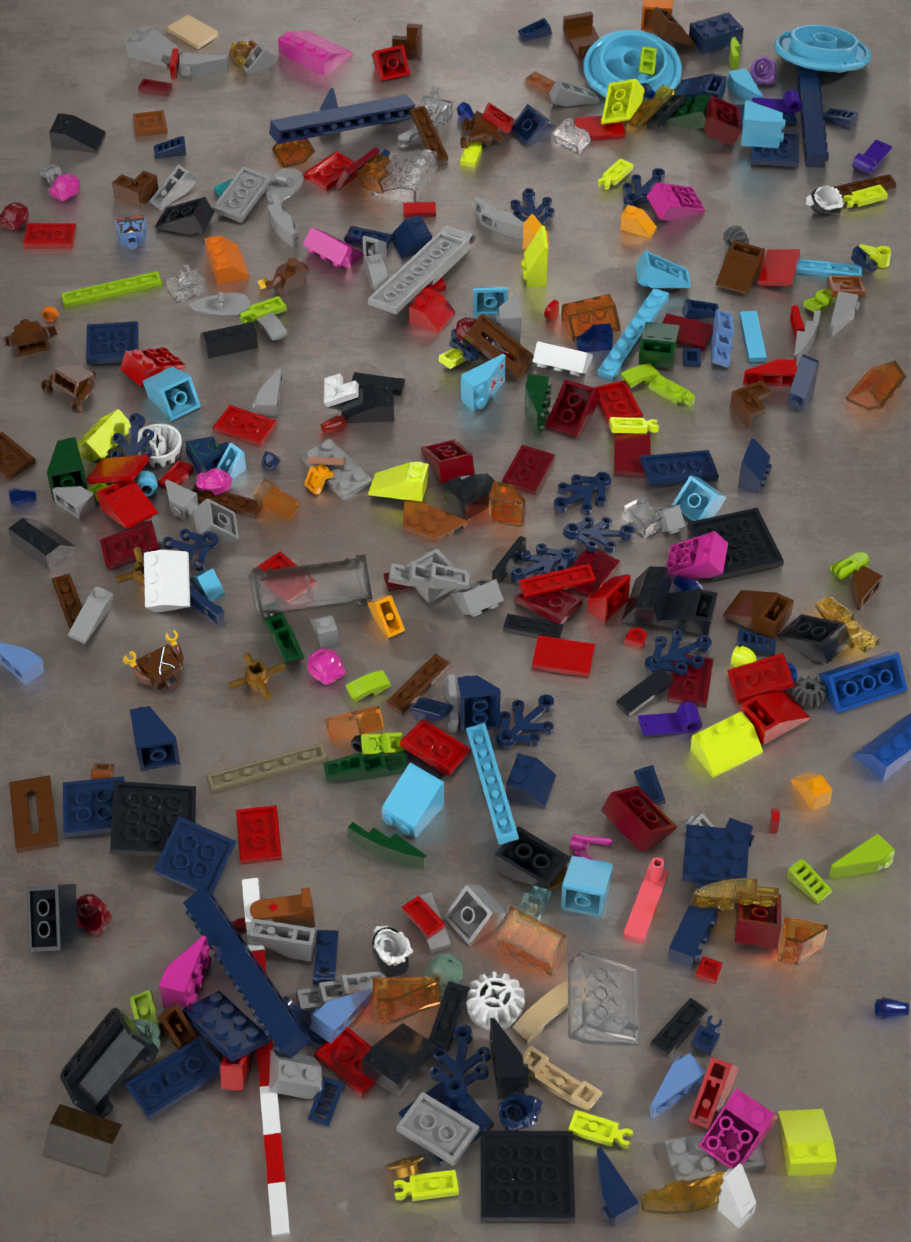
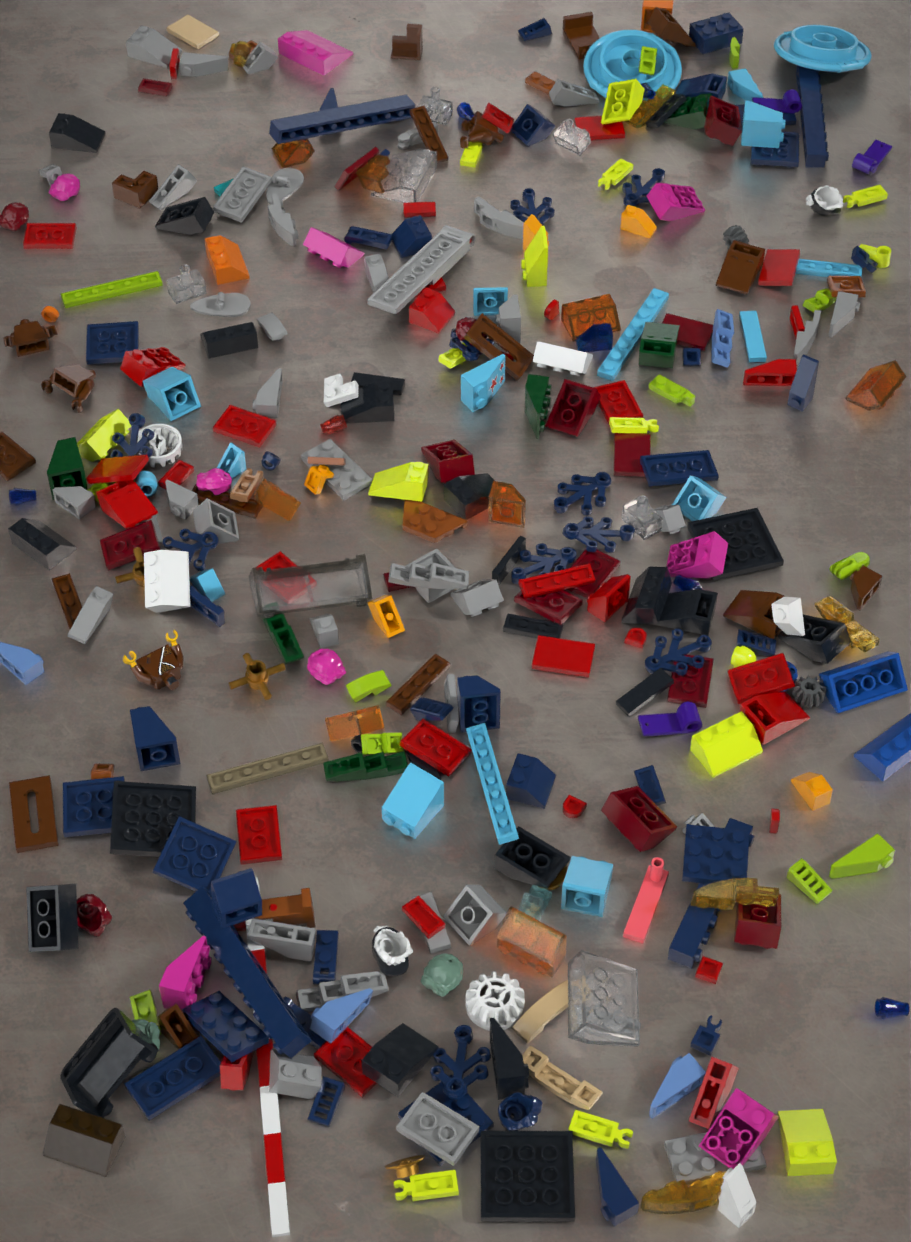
medium blue torso [115,215,148,249] -> none
dark orange tile [133,110,168,137] -> none
dark blue slope [154,136,186,158] -> none
dark blue torso [185,436,229,474] -> none
lime hinge [240,296,287,324] -> none
reddish brown torso [257,258,309,297] -> none
red tile [304,151,354,191] -> none
dark green slope [347,822,427,870] -> none
light grey slope [363,236,387,260] -> none
red slope [371,45,411,81] -> none
clear orange slope [372,977,440,1025] -> none
black tile [429,981,470,1051] -> none
dark blue plant [496,694,554,748] -> none
dark red tile [502,445,555,495] -> none
dark pink plant [570,833,612,860] -> none
lime slope [621,364,660,388] -> none
medium azure slope [635,250,691,288] -> none
black tile [650,998,708,1058] -> none
dark blue slope [682,299,719,319] -> none
reddish brown panel [730,380,772,428] -> none
dark blue slope [738,438,772,493] -> none
medium lavender hair [750,56,777,86] -> none
clear orange slope [777,917,828,965] -> none
dark blue slope [824,108,859,130] -> none
reddish brown tile [834,174,897,198] -> none
none -> dark blue slope [211,868,262,929]
none -> medium nougat hinge [230,468,263,502]
none -> red tile [562,795,587,818]
none -> white slope [771,597,805,636]

